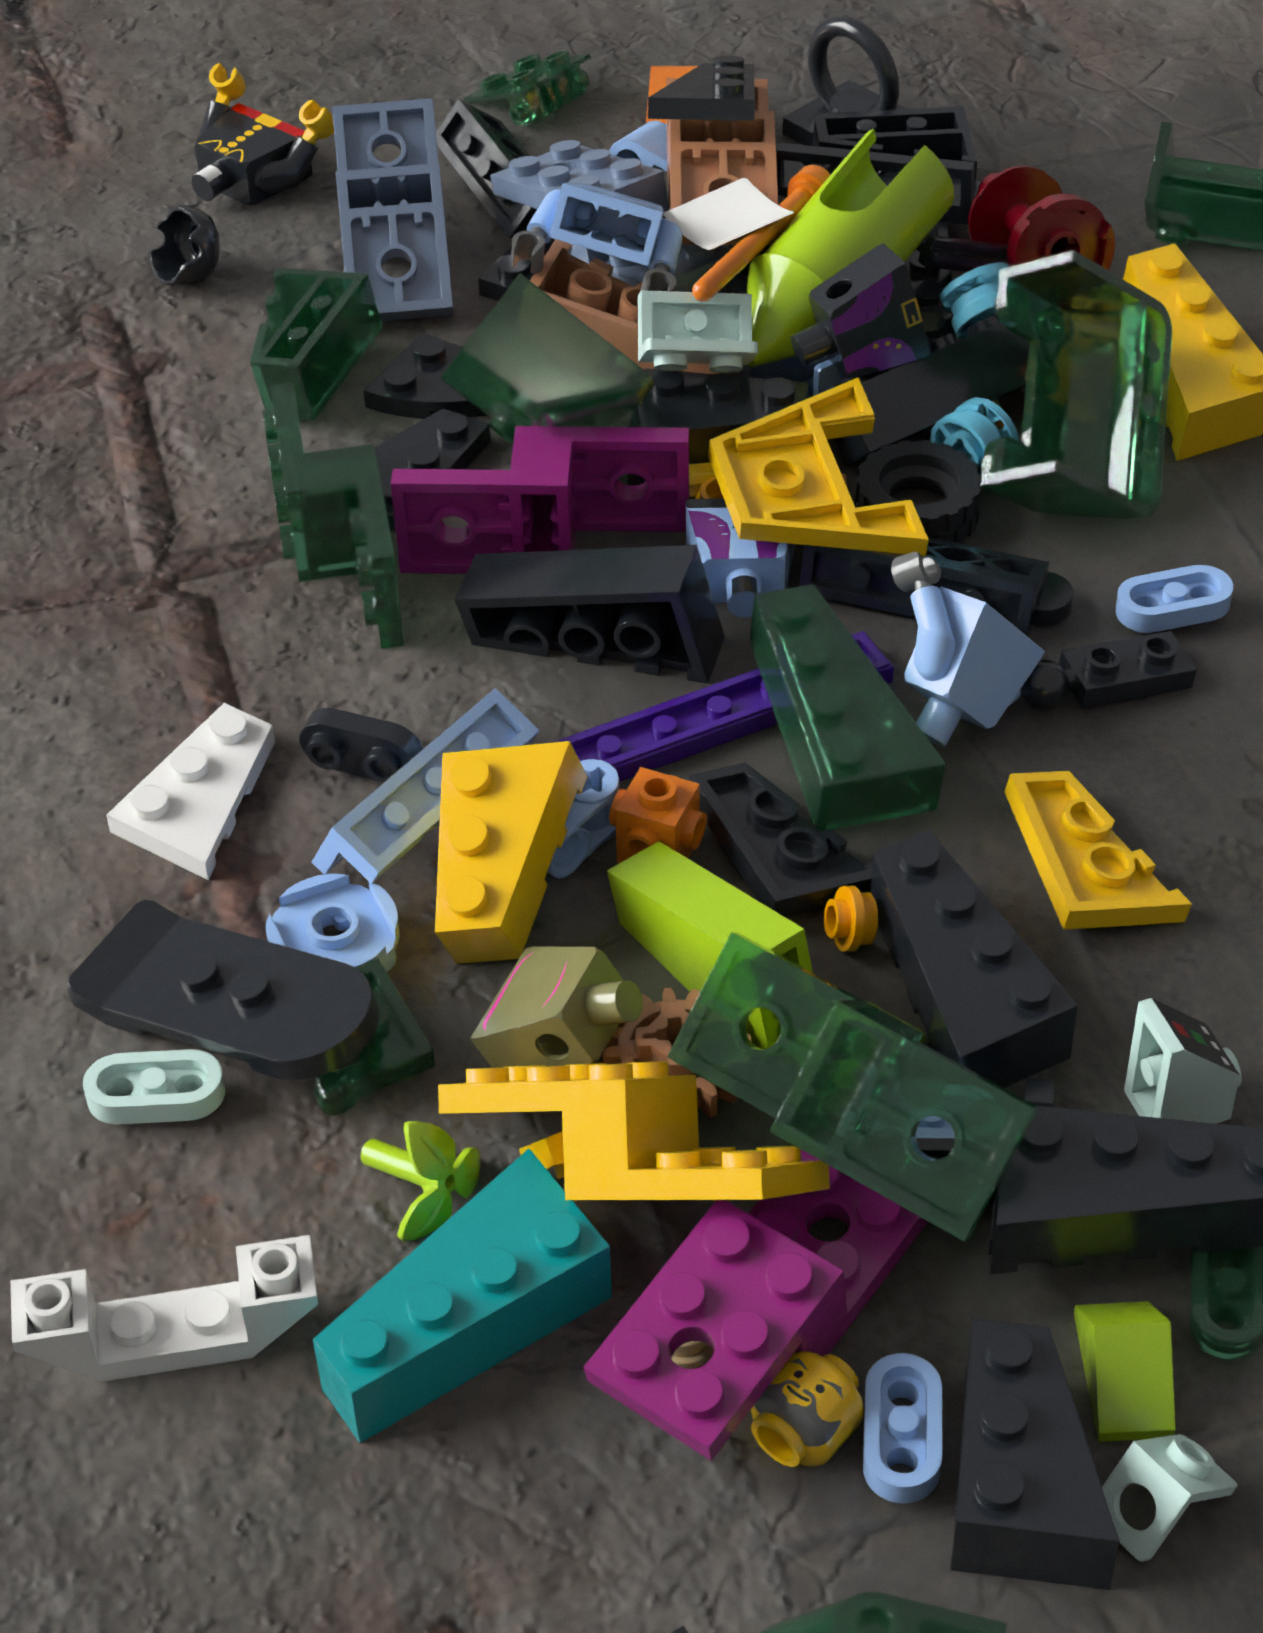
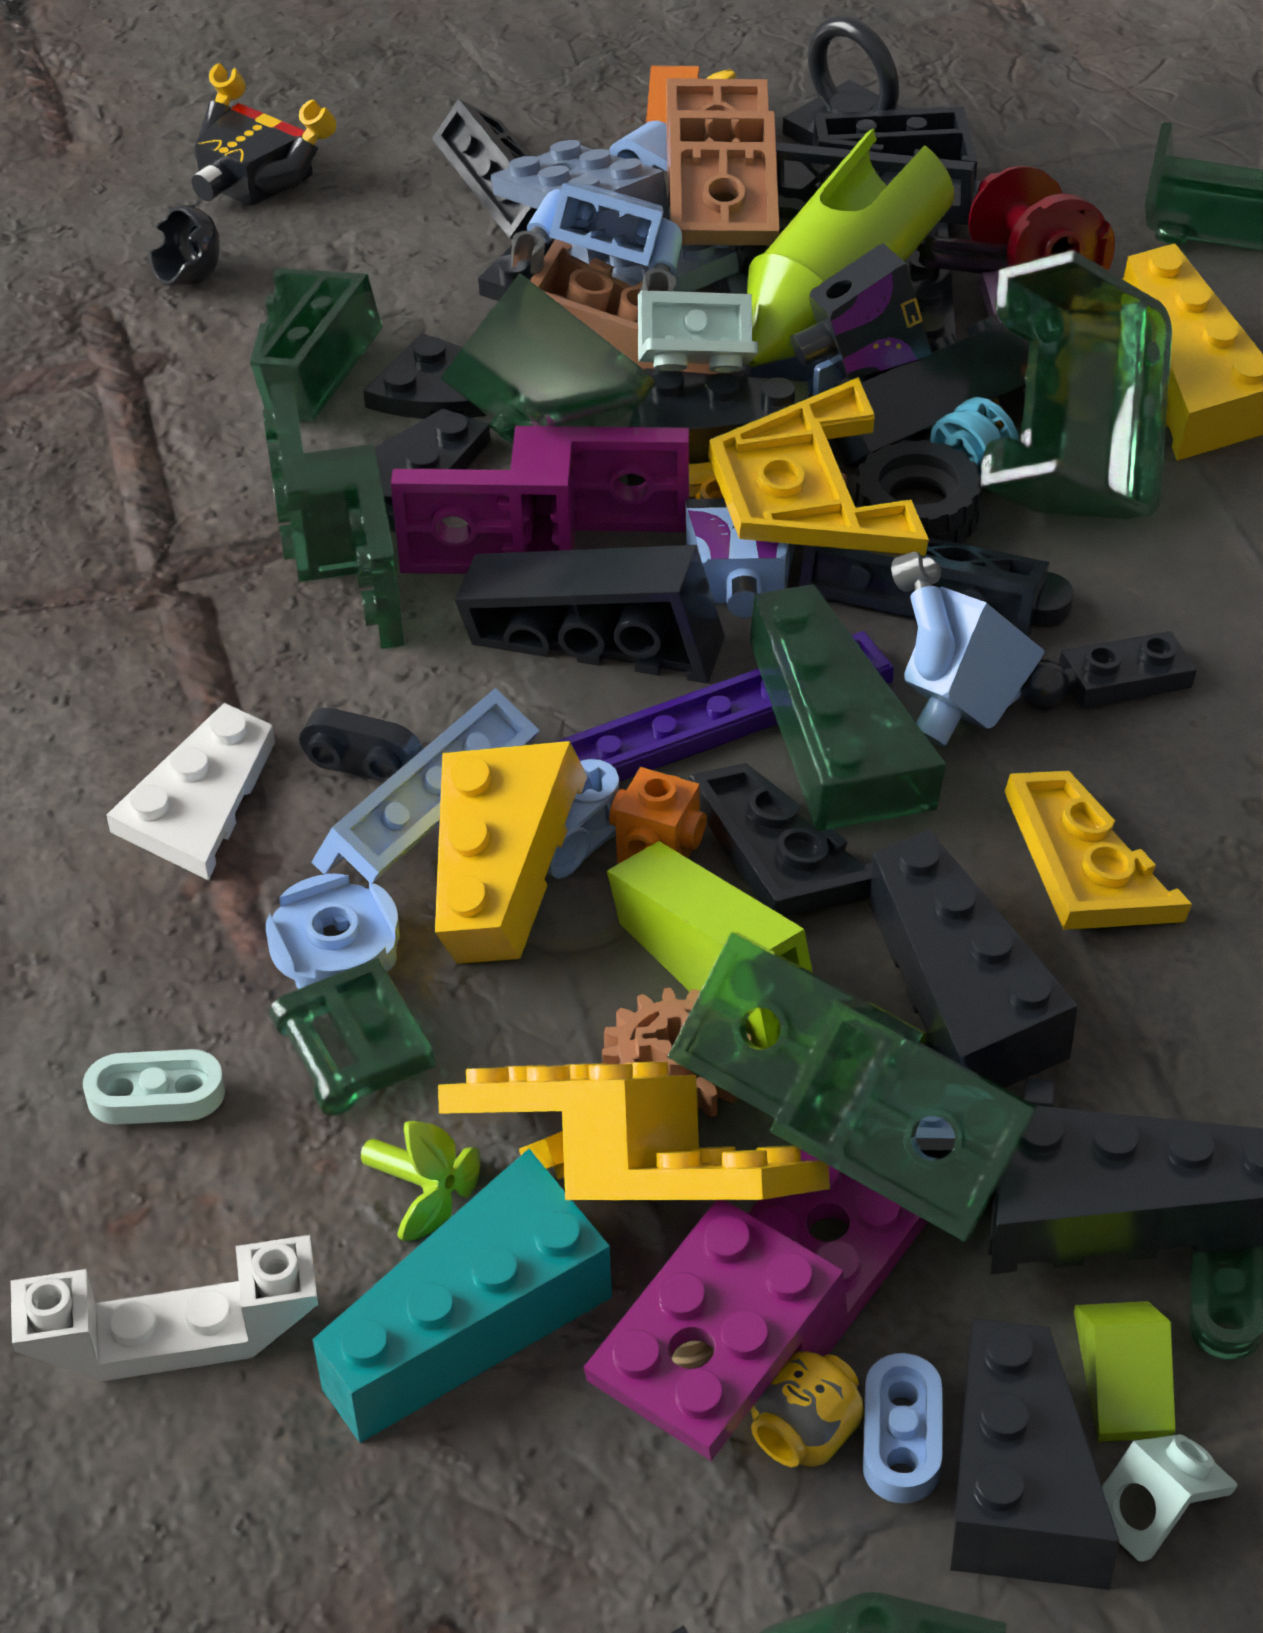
black piece [68,899,379,1080] -> none
sand blue bracket [332,98,454,324] -> none
clear green hinge [464,50,591,126] -> none
olive torso [470,946,643,1068] -> none
black wing [648,56,755,121] -> none
white sticker [663,178,794,250] -> none
orange piece [692,165,830,302] -> none
light orange plate [824,886,878,952] -> none
medium azure wheel [939,262,1026,339] -> none
light blue plate [1115,565,1233,633] -> none
light aqua slope [1124,998,1242,1124] -> none

